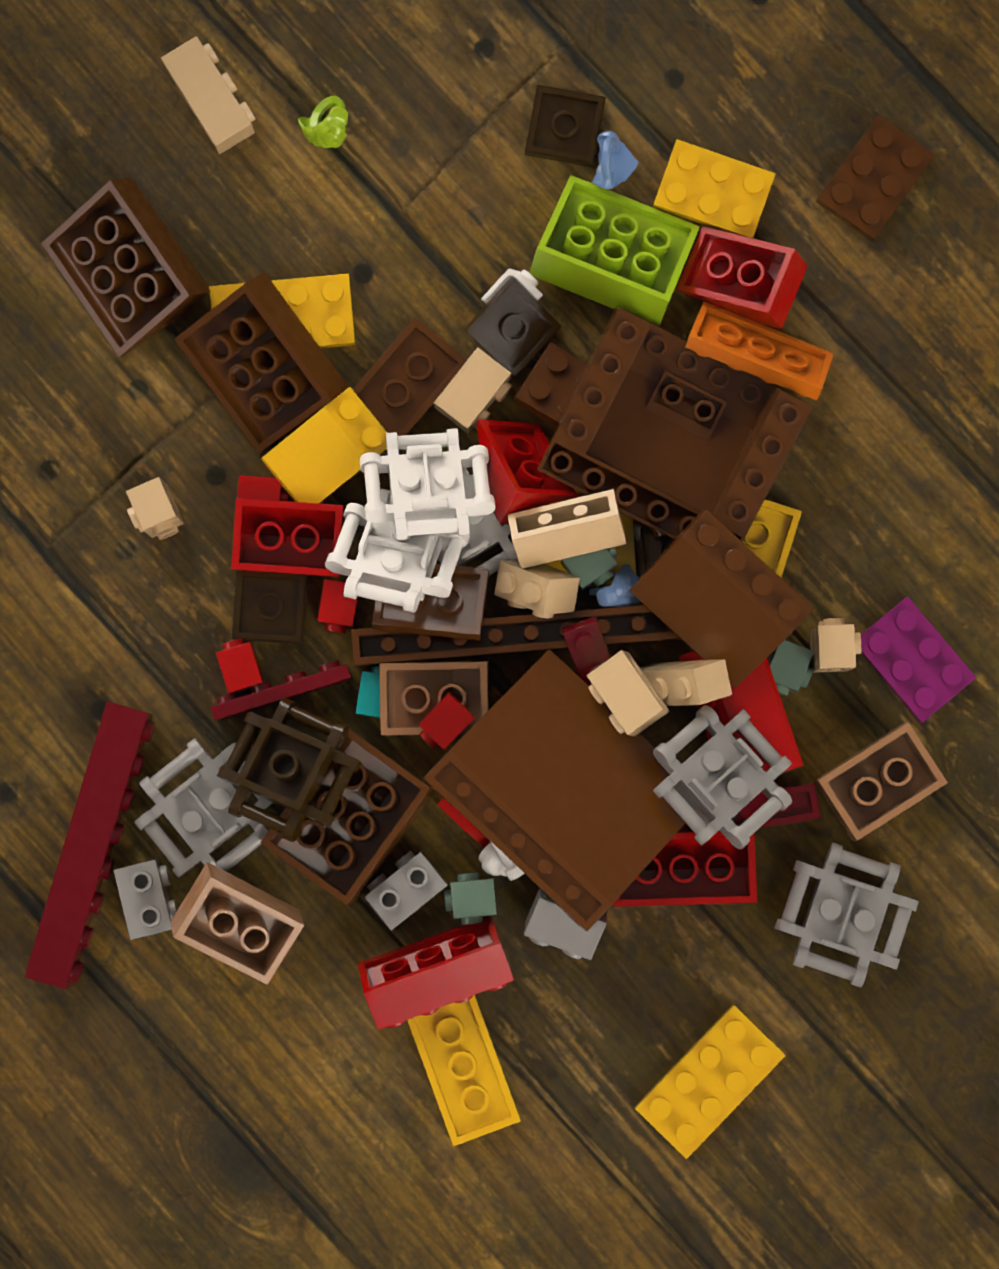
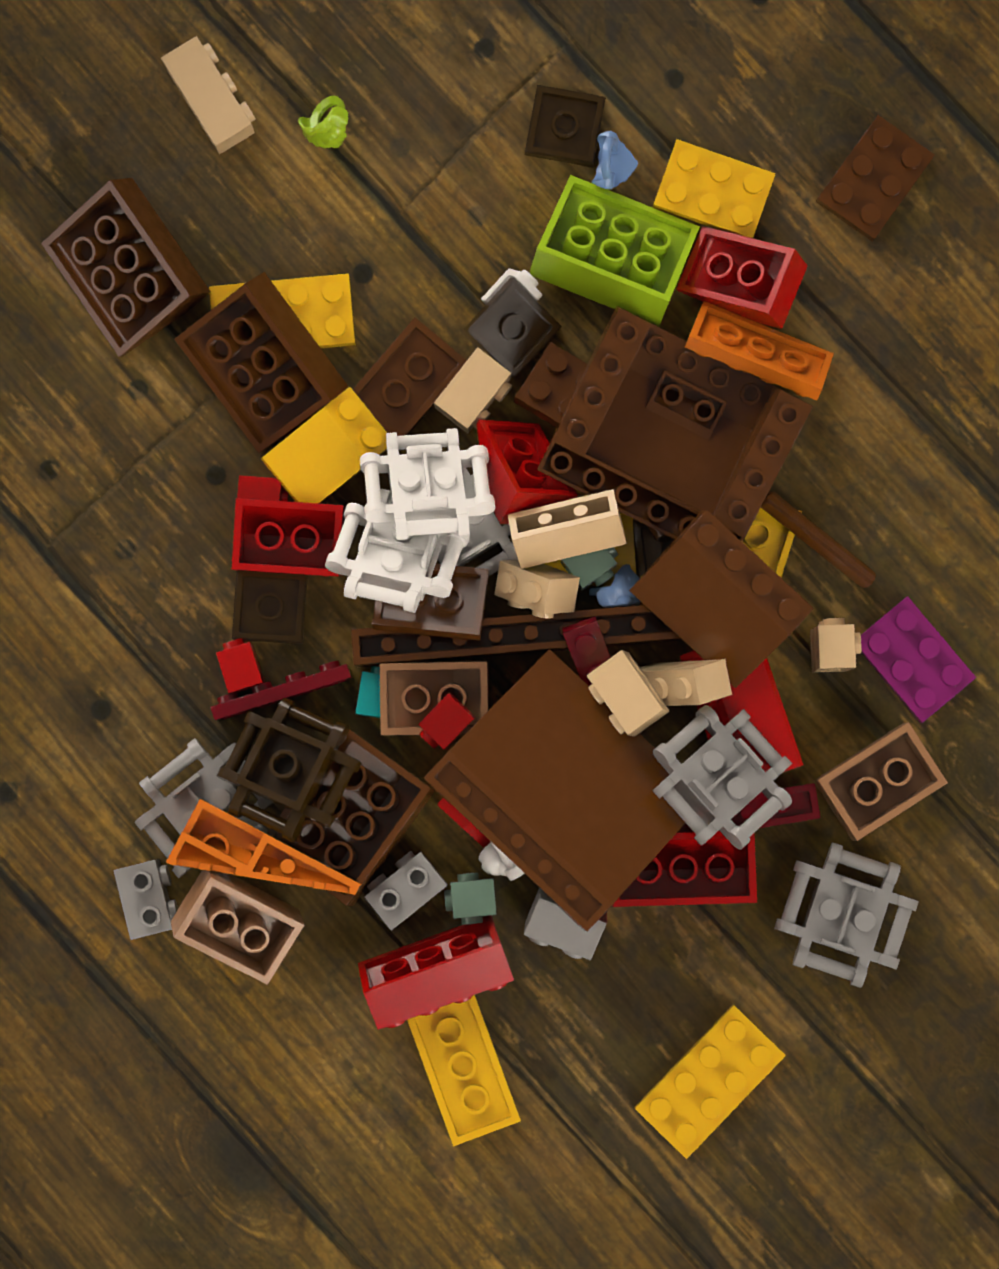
dark red brick [24,701,155,989] -> none
tan brick [126,477,184,540] -> none
red brick [318,579,360,634] -> none
sand green brick [767,640,814,696] -> none
none -> orange wedge [166,799,361,895]
none -> reddish brown axle [761,491,876,588]

